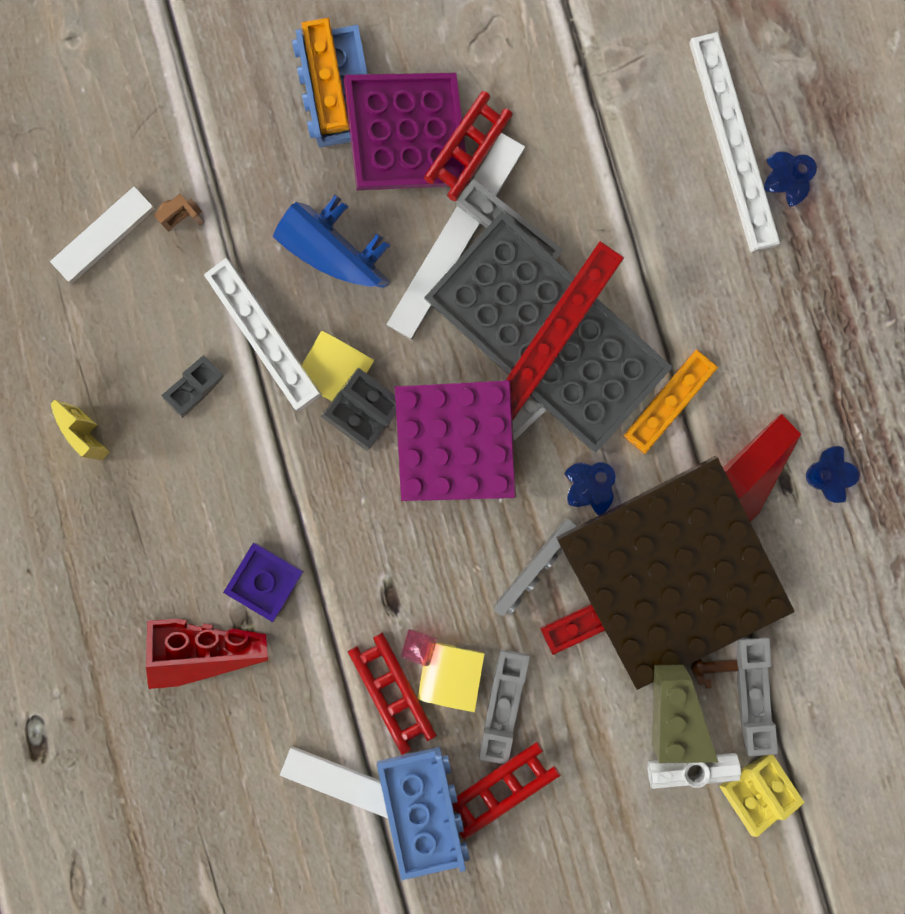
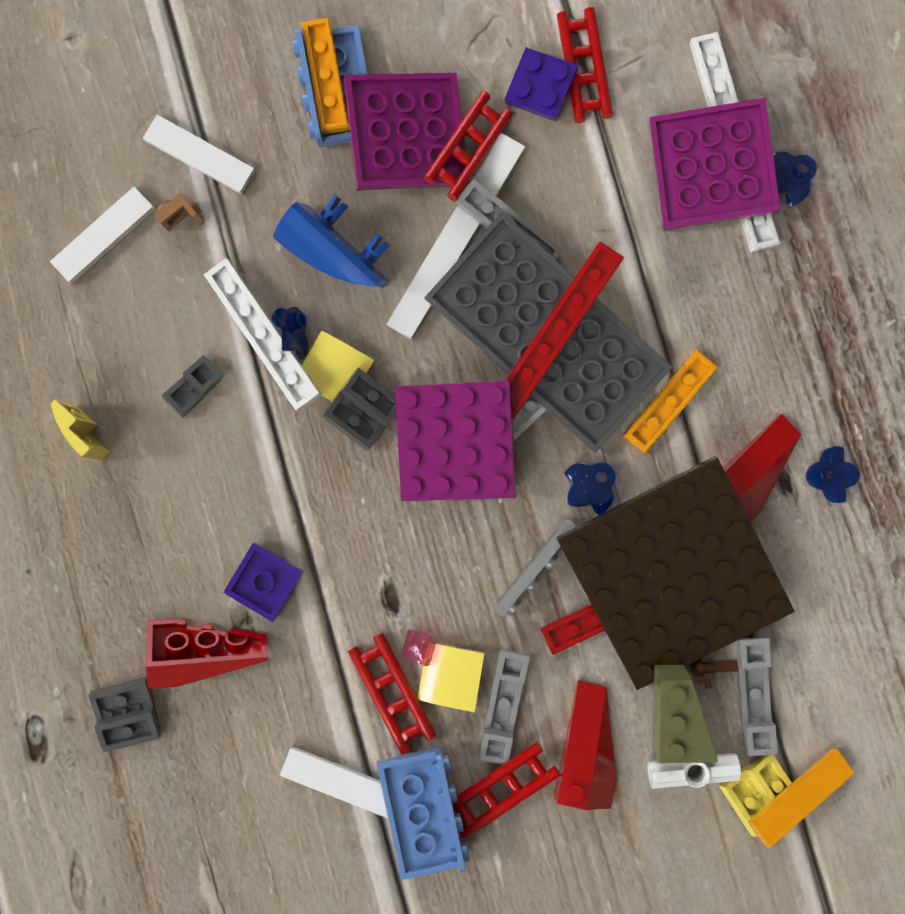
none -> dark grey slope [88,677,161,753]
none -> white tile [143,115,256,195]
none -> clear blue plate [271,307,308,360]
none -> dark purple plate [504,47,578,122]
none -> red wedge [553,680,617,810]
none -> red bar [556,7,614,123]
none -> magenta plate [649,98,780,231]
none -> light orange tile [748,748,854,848]

